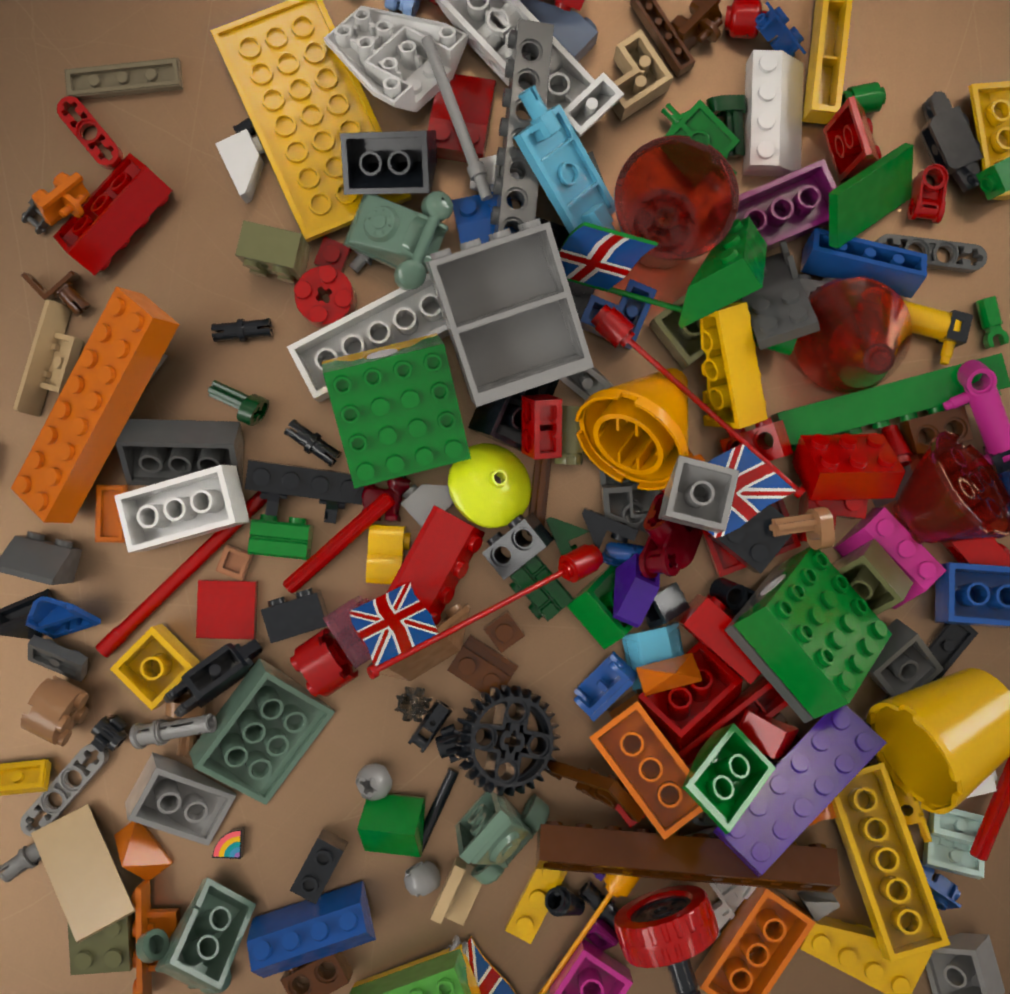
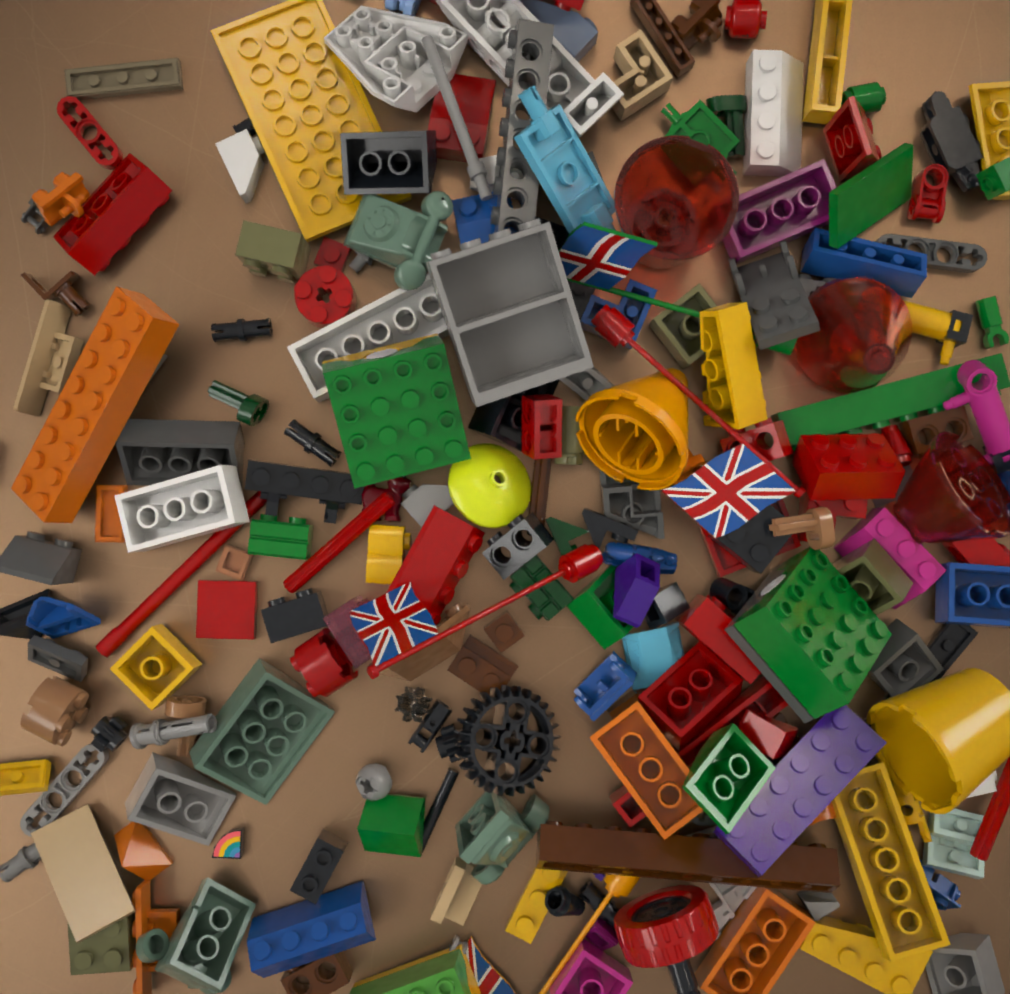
black hinge [163,639,262,717] -> none
light grey piece [404,860,441,897] -> none
reddish brown wing [545,761,645,823] -> none
orange slope [636,653,702,696] -> none
dark red piece [639,493,702,579] -> none
light grey slope [658,455,739,533] -> none
green wedge [678,216,767,329] -> none
blue hinge [755,1,806,57] -> none

